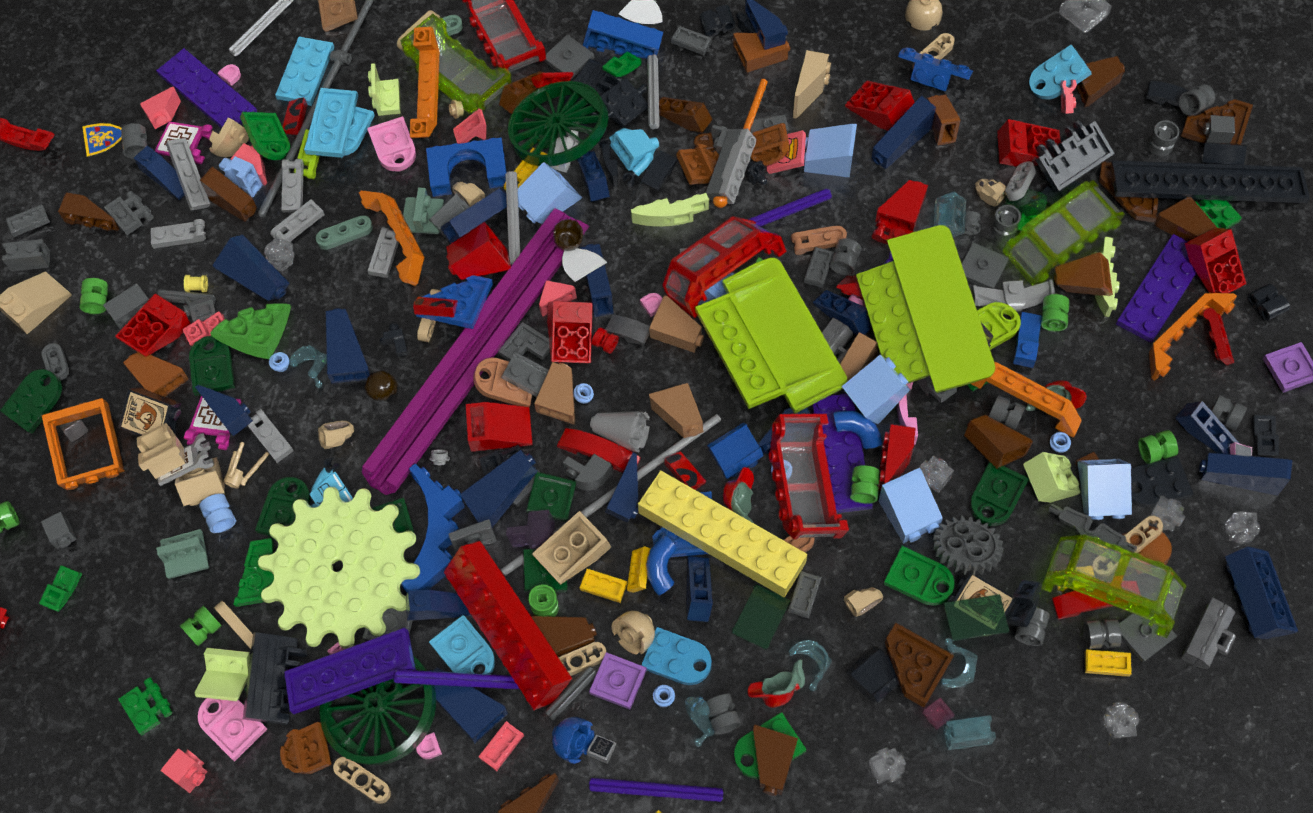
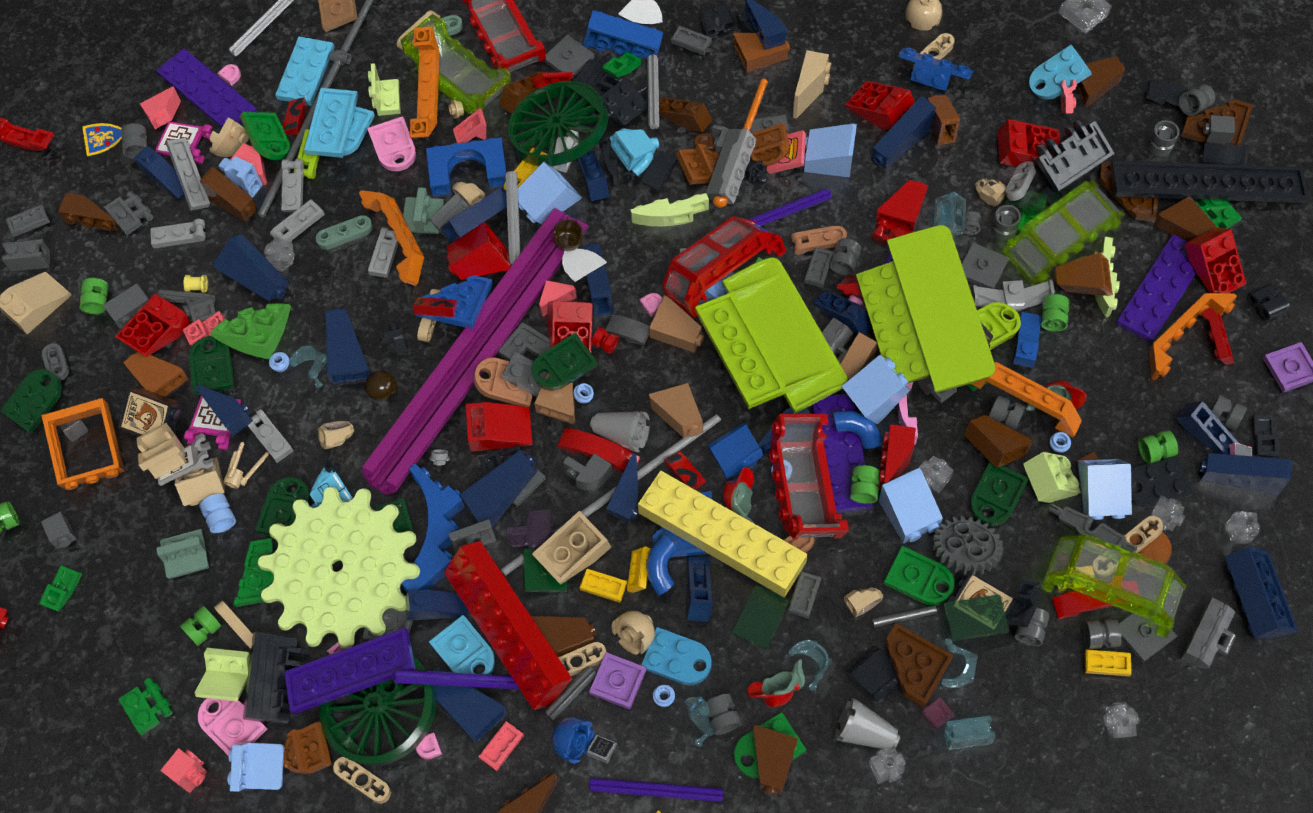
dark green plate [526,472,576,522] -> none
bright green wheel [528,585,559,617] -> none
none -> light blue bracket [227,742,284,791]
none -> dark green plate [532,333,598,391]
none -> light grey cone [835,698,900,750]
none -> flat silver bar [872,605,937,627]

